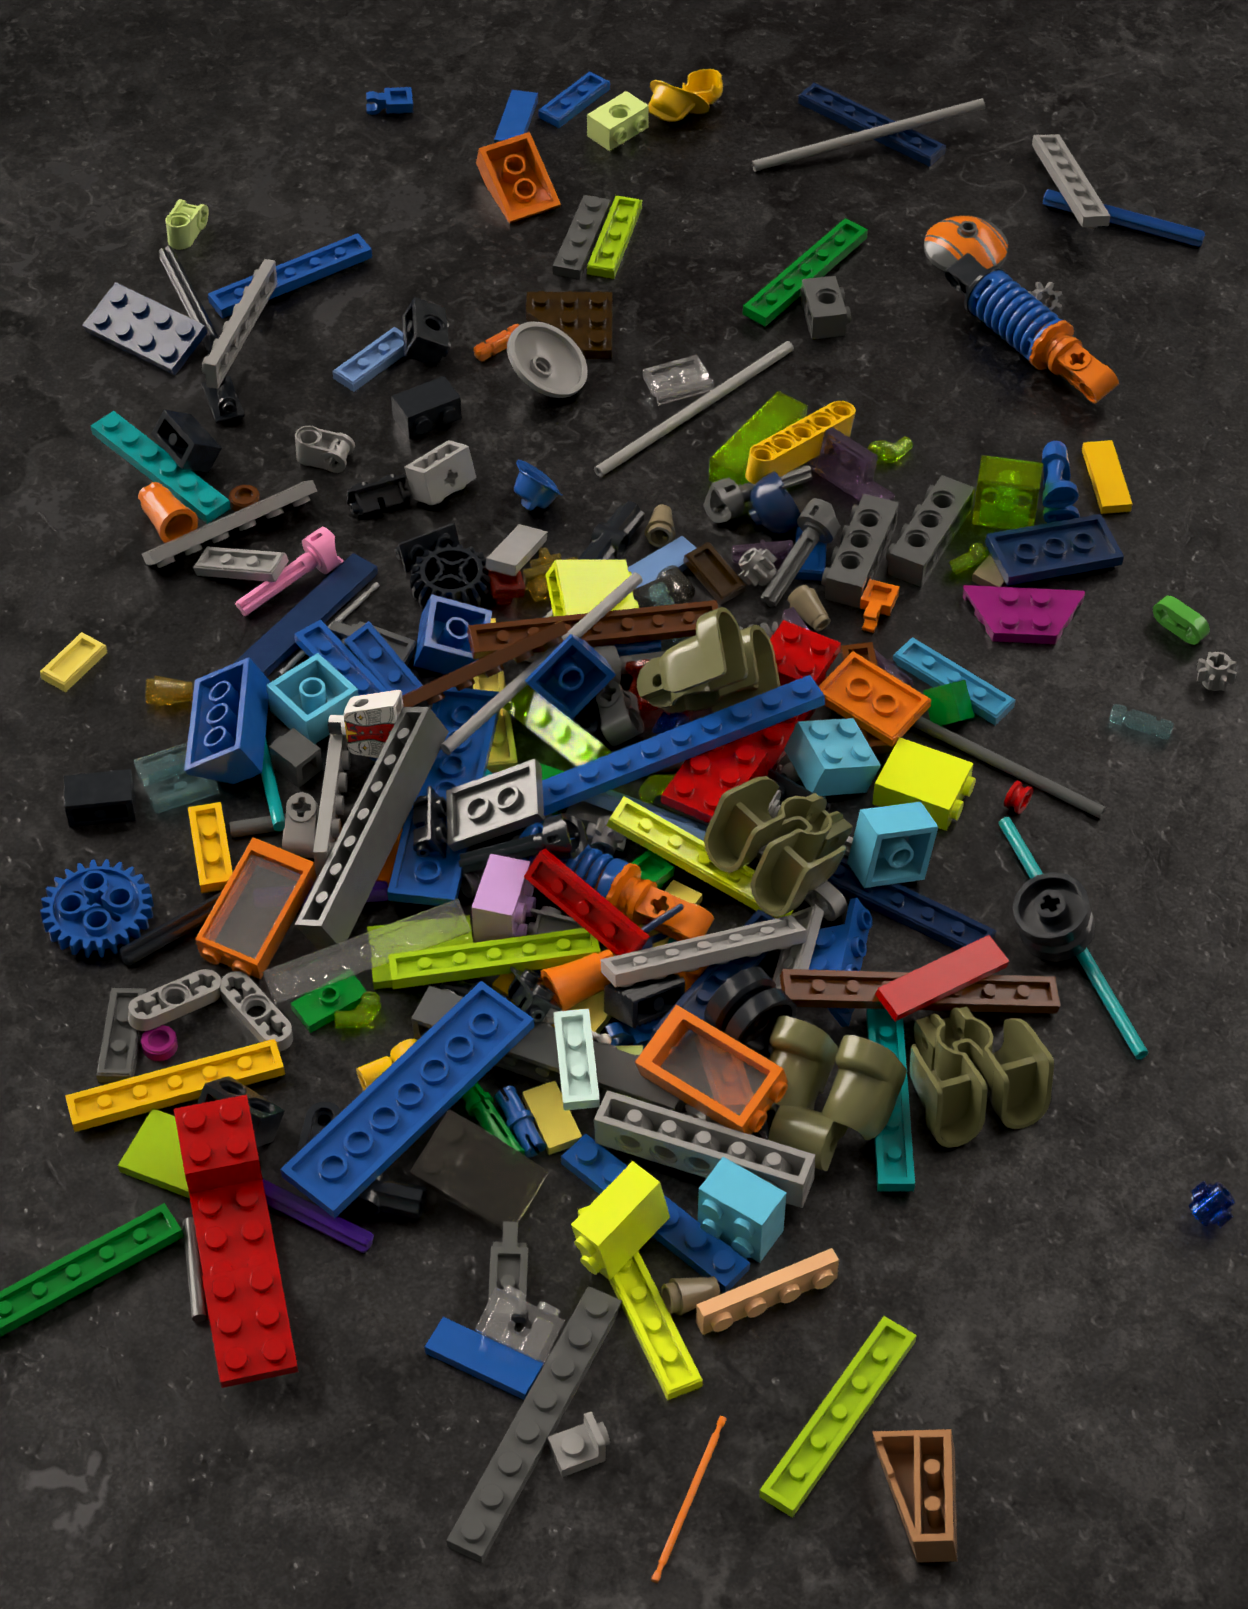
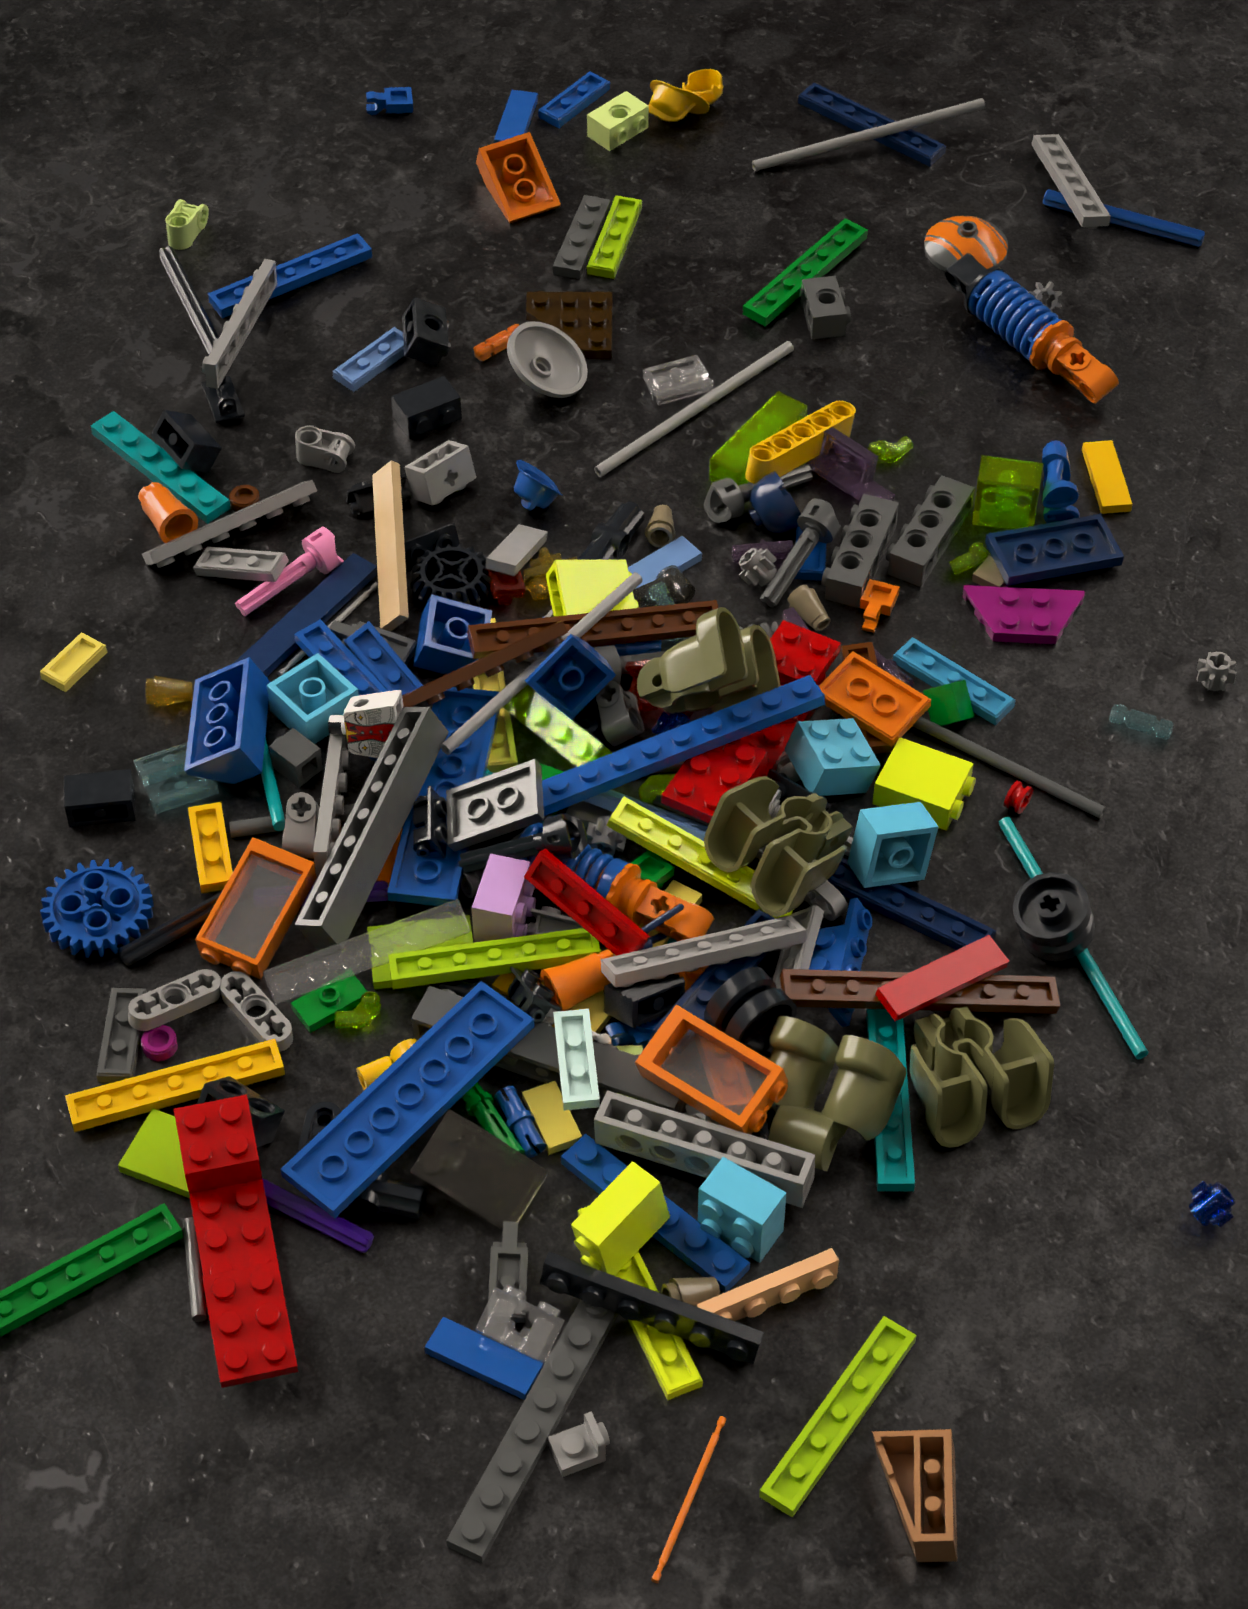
plate [82,282,208,376] -> none
dark brown tile [683,542,746,605] -> none
bright green beam [1153,596,1210,645] -> none
none -> tan tile [372,460,409,631]
none -> black plate [540,1251,764,1364]

